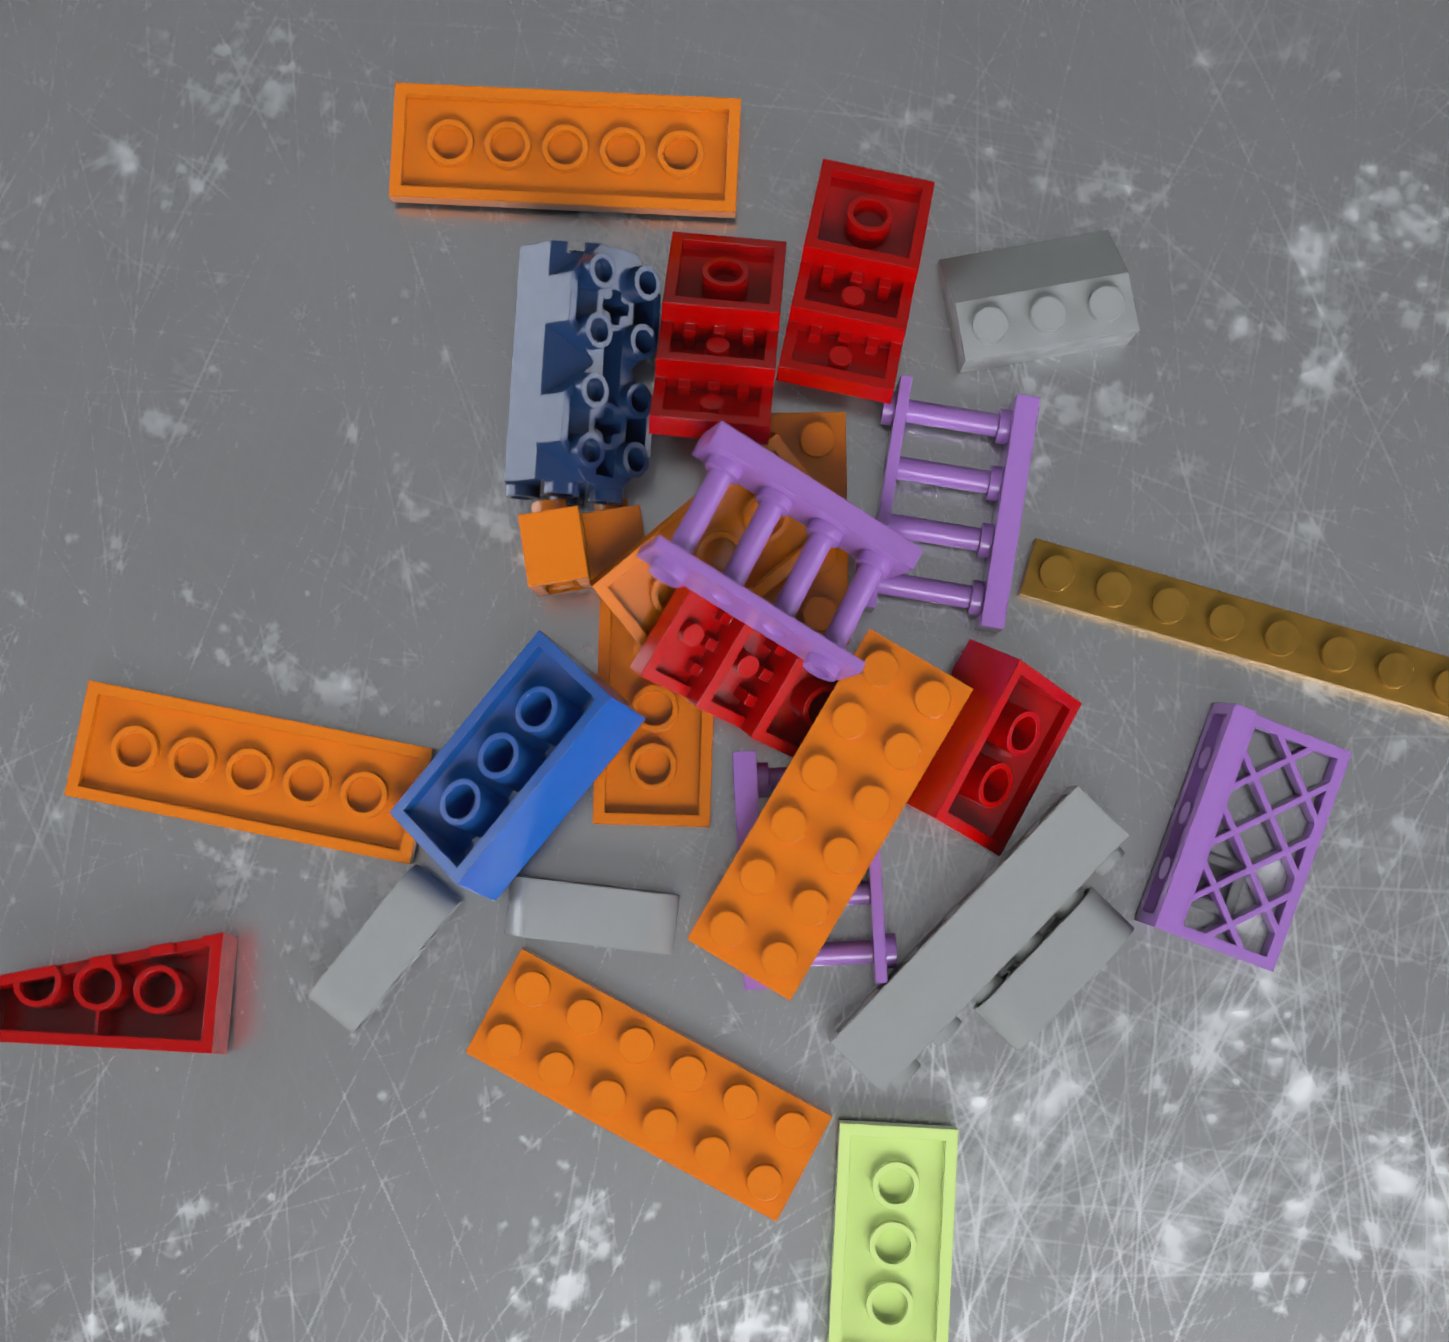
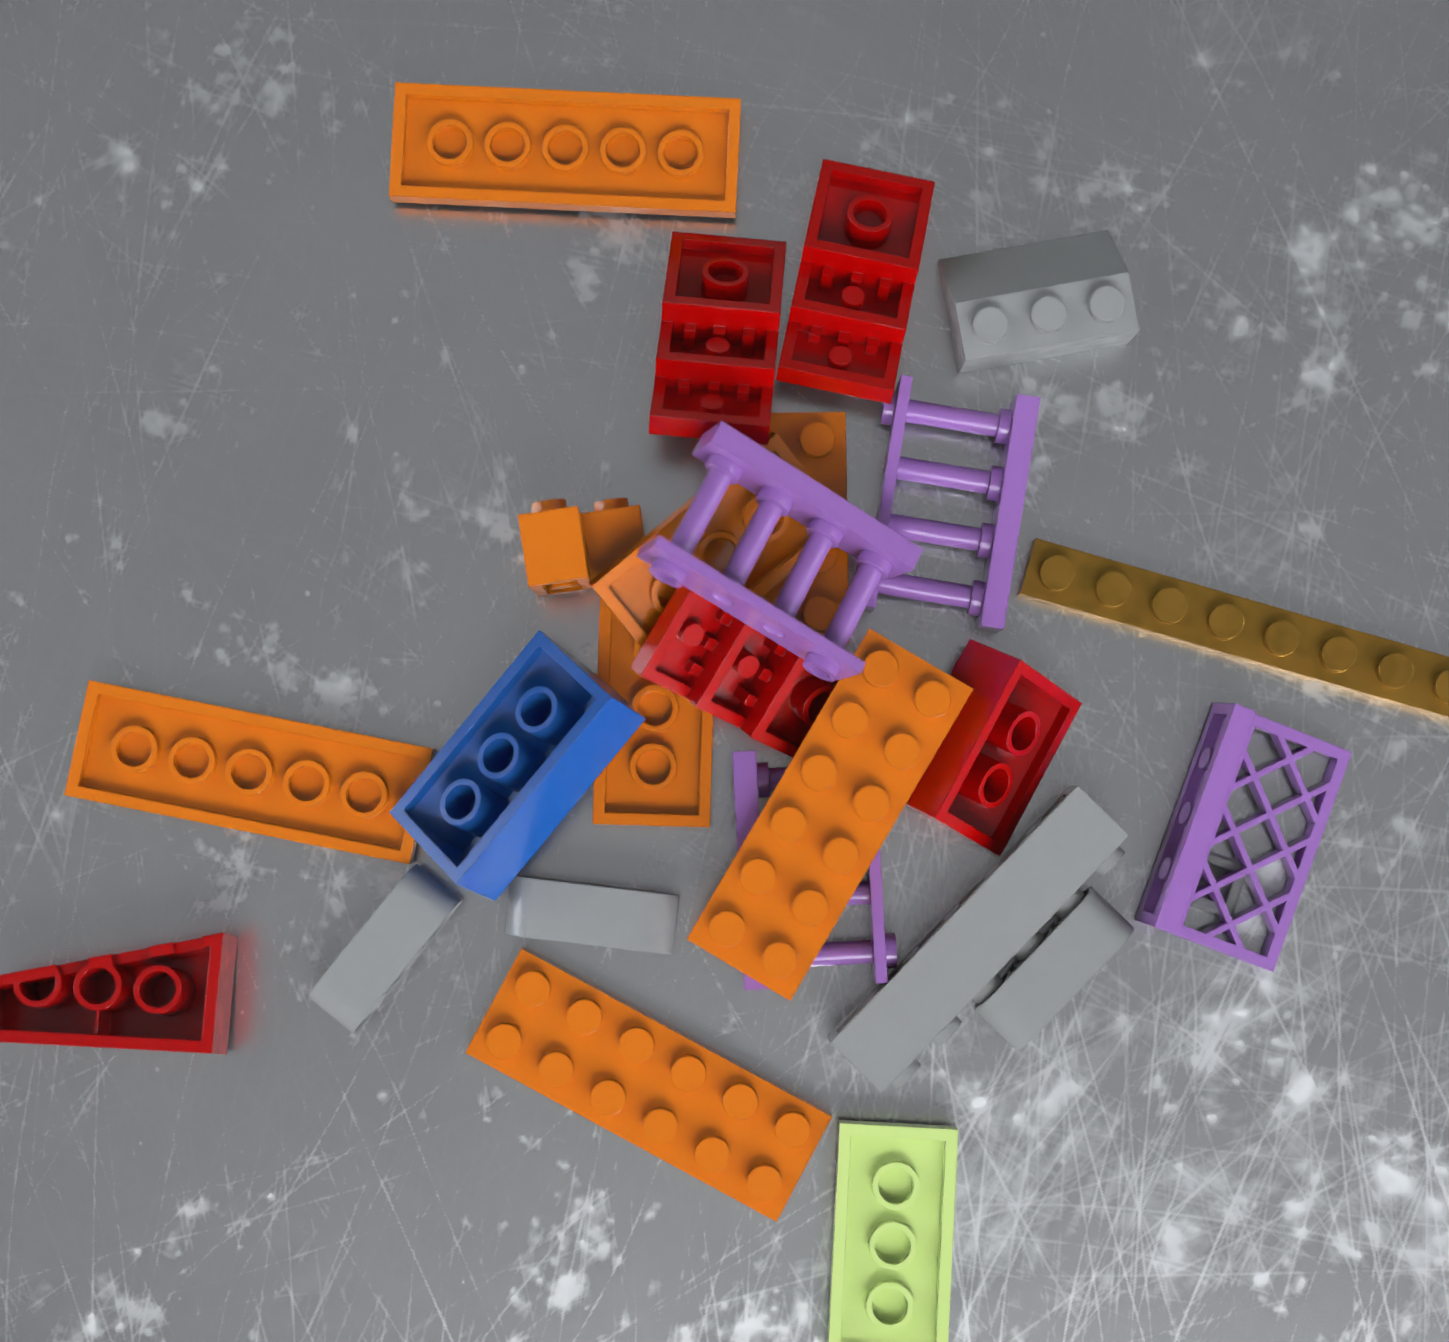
dark blue brick [504,240,661,508] -> none

